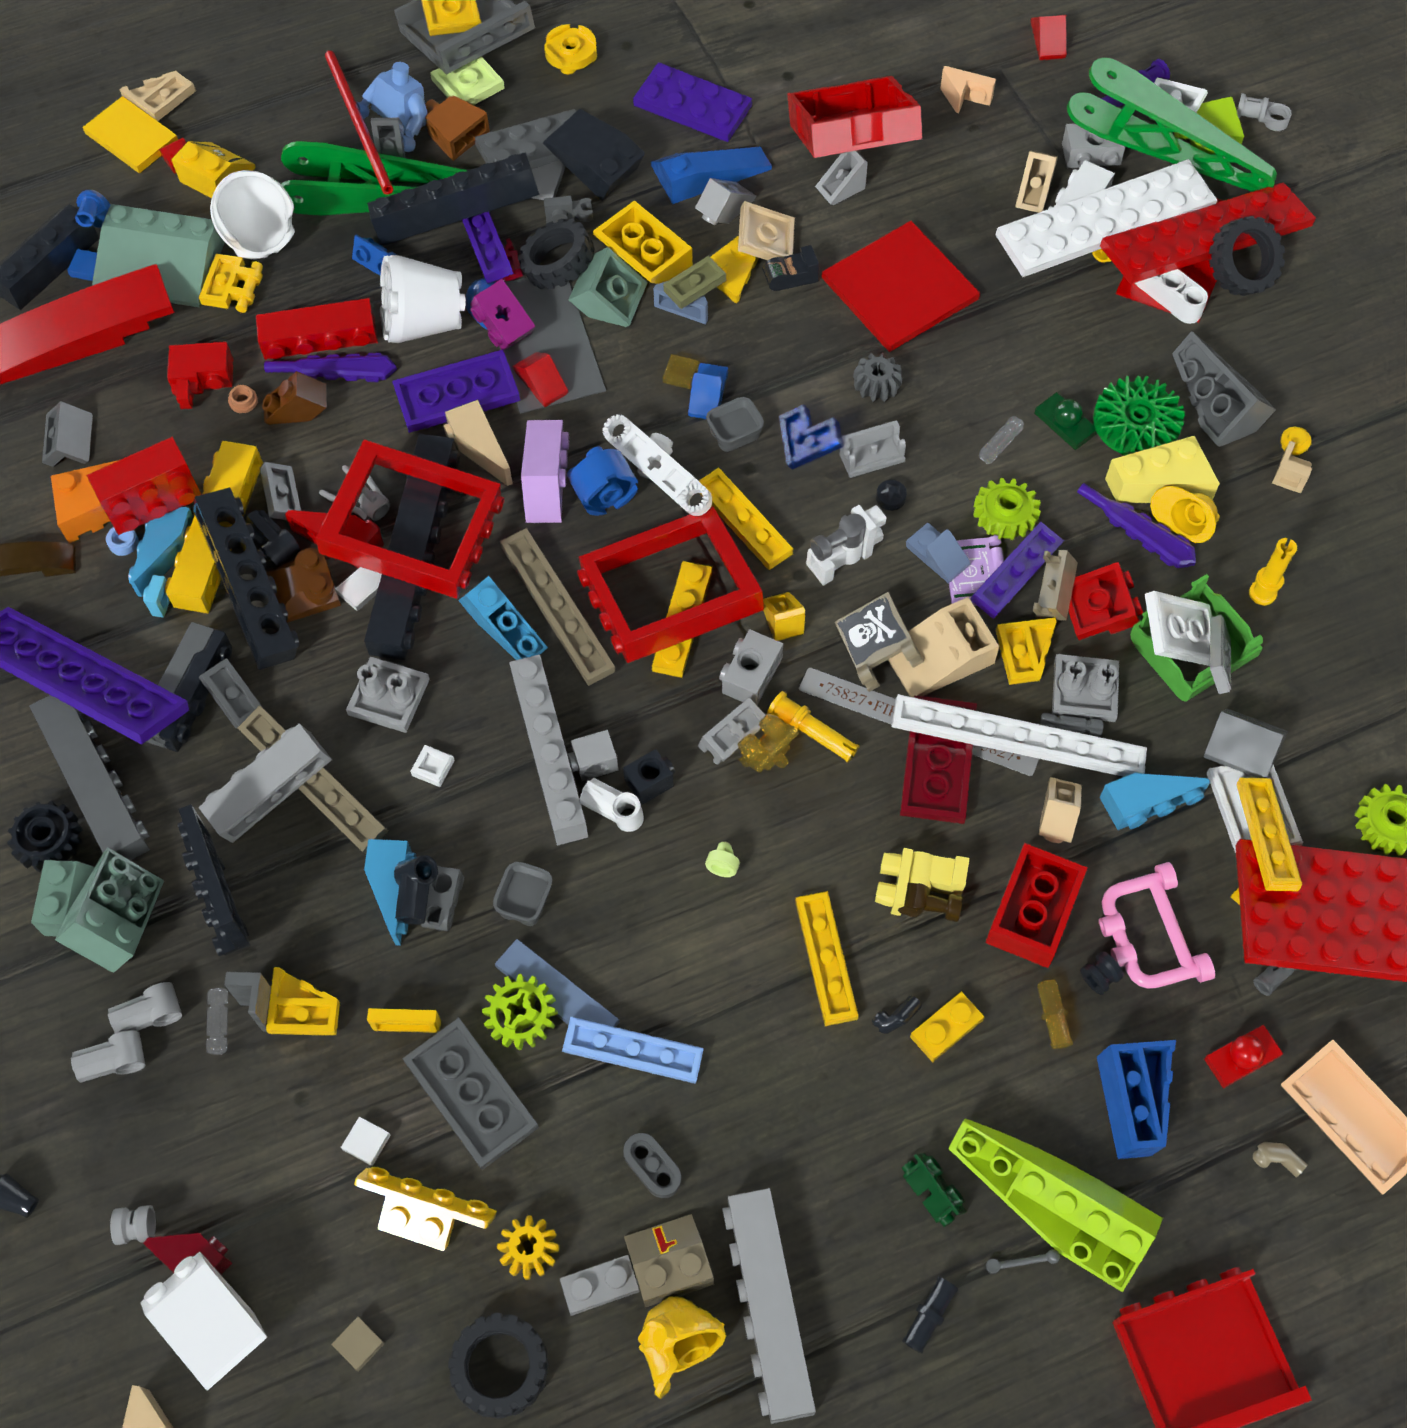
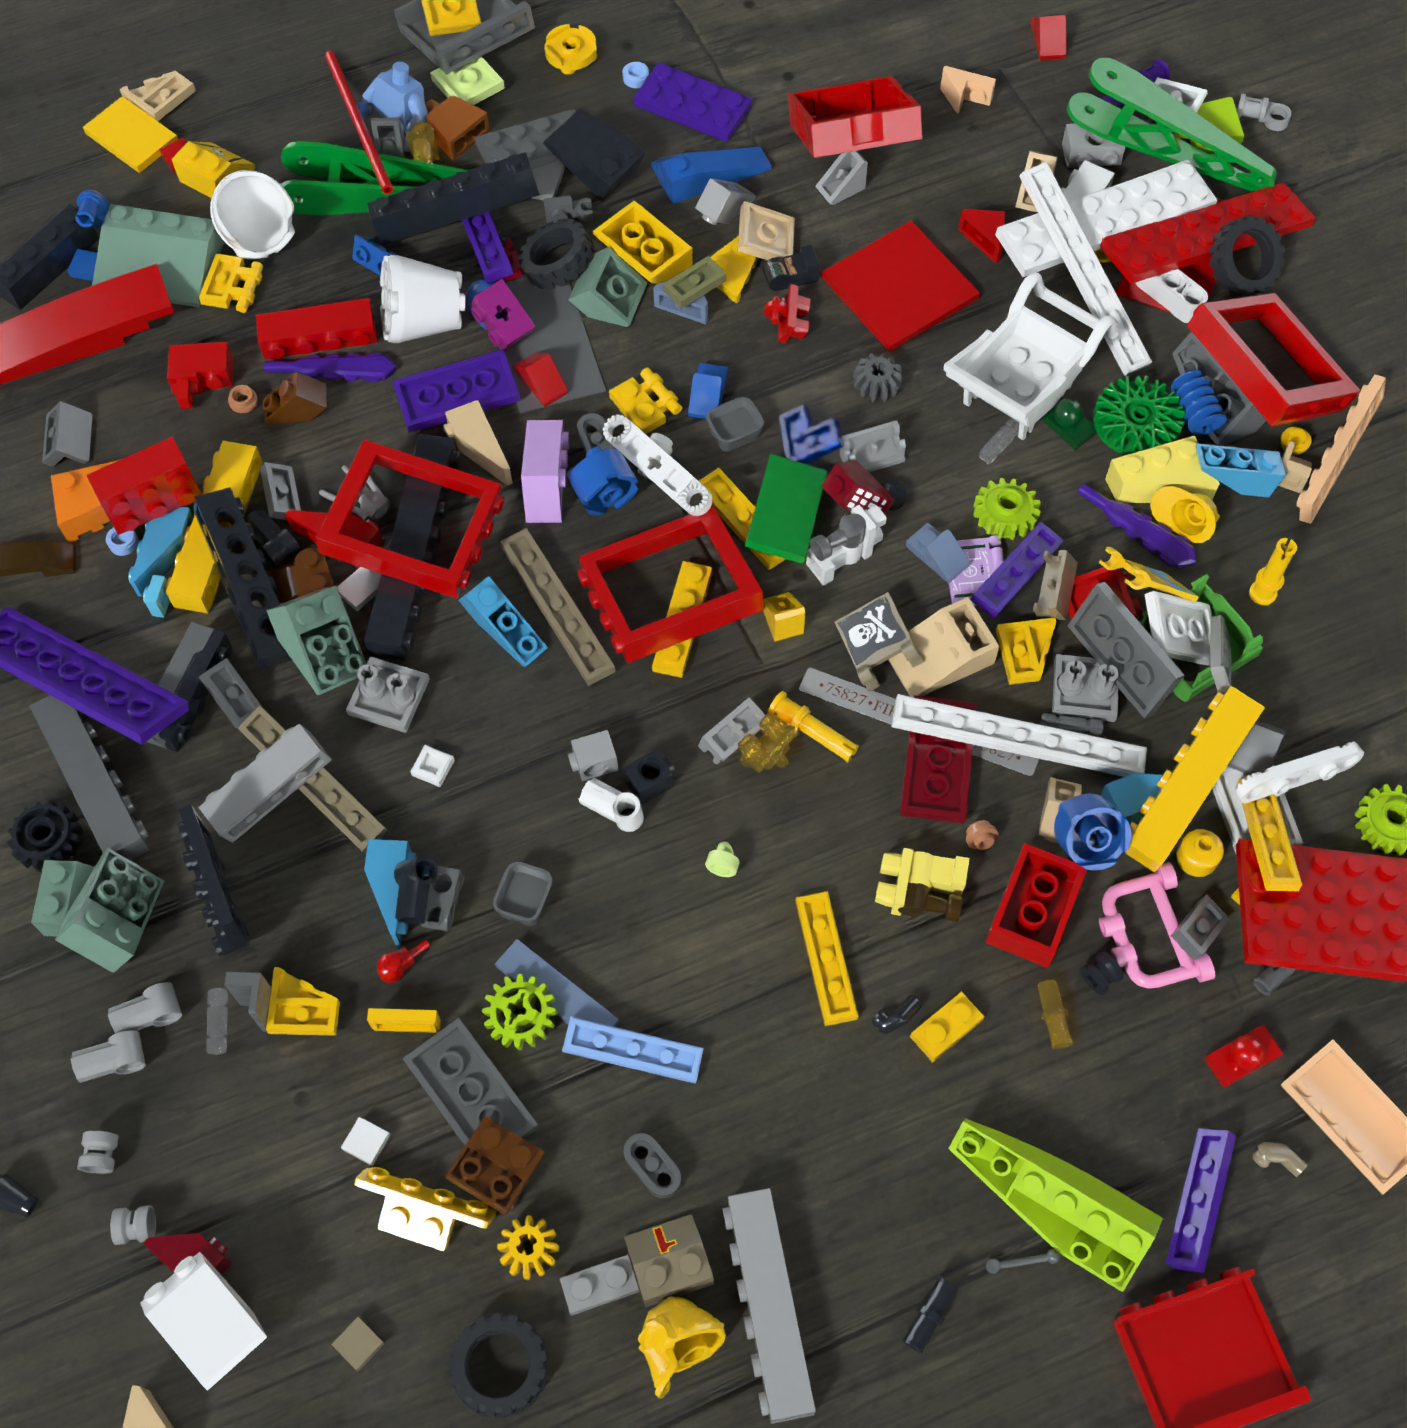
light grey brick [509,654,588,846] -> none
clear yellow tile [663,354,699,389] -> none
light grey brick [719,629,783,705] -> none
dark green hinge [902,1153,967,1227] -> none
blue wedge [1097,1040,1176,1159] -> none
none -> light grey wheel [77,1131,119,1174]
none -> sand green slope [266,585,366,695]
none -> red piece [377,939,430,983]
none -> clear yellow hips [406,122,440,164]
none -> reddish brown plate [446,1116,545,1216]
none -> dark grey plate [577,413,616,454]
none -> yellow plate [609,367,682,434]
none -> light blue tile [623,62,649,88]
none -> green tile [744,454,827,564]
none -> red hips [763,284,810,343]
none -> dark red slope [821,460,895,515]
none -> white piece [944,272,1118,440]
none -> red slope [958,209,1005,264]
none -> nougat plate [966,820,998,850]
none -> white tile [1019,162,1152,376]
none -> blue brick [1054,794,1132,870]
none -> dark grey plate [1067,582,1185,719]
none -> yellow flag [1099,547,1199,602]
none -> yellow brick [1126,686,1265,873]
none -> dark purple plate [1166,1128,1236,1273]
none -> blue piece [1171,370,1227,435]
none -> dark grey plate [1171,894,1230,961]
none -> yellow head [1176,829,1224,877]
none -> red window [1187,293,1361,426]
none -> dark azure slope [1195,443,1286,497]
none -> white piece [1233,741,1364,803]
none -> light nougat plate [1297,374,1386,524]

